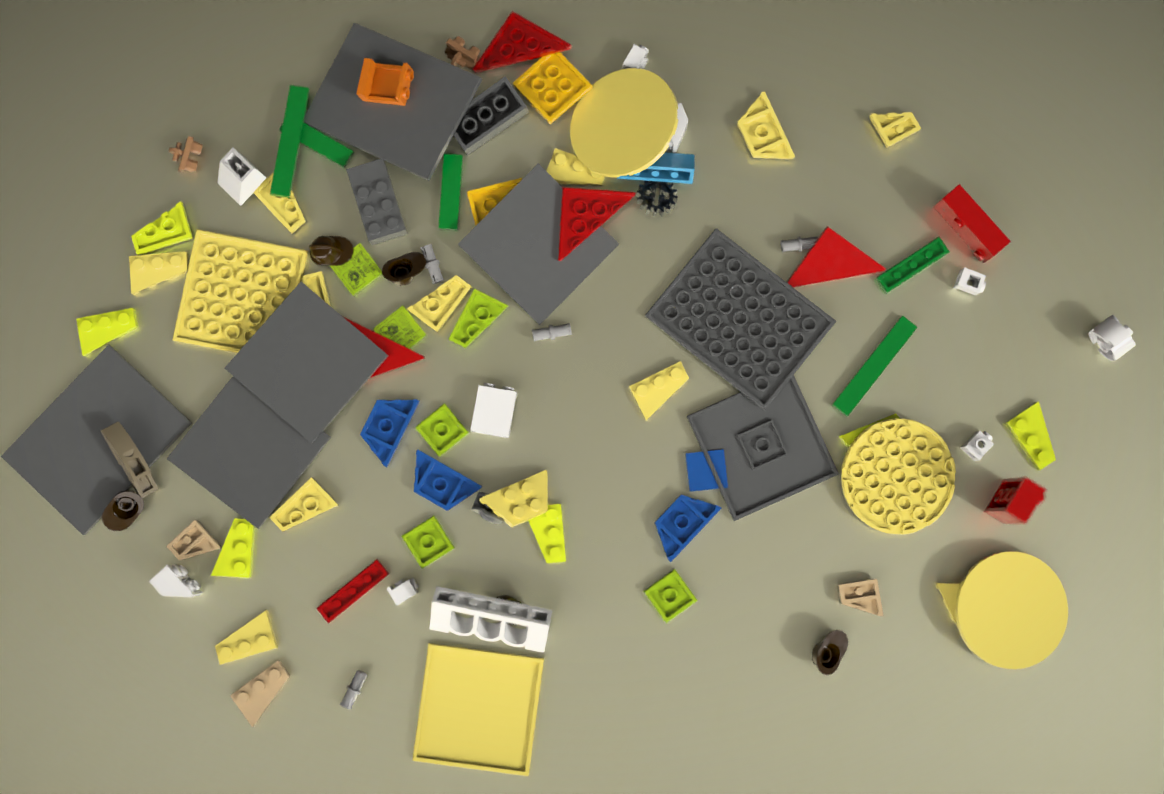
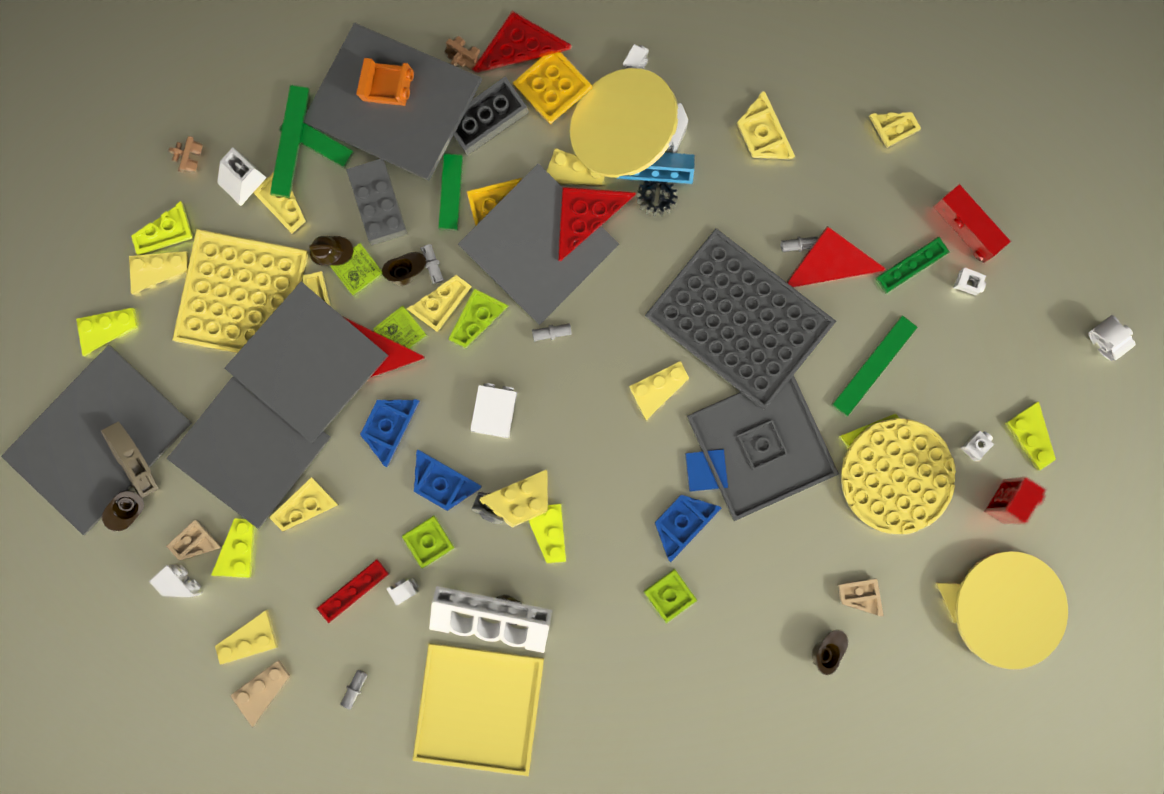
lime tile [415,403,469,457] -> none

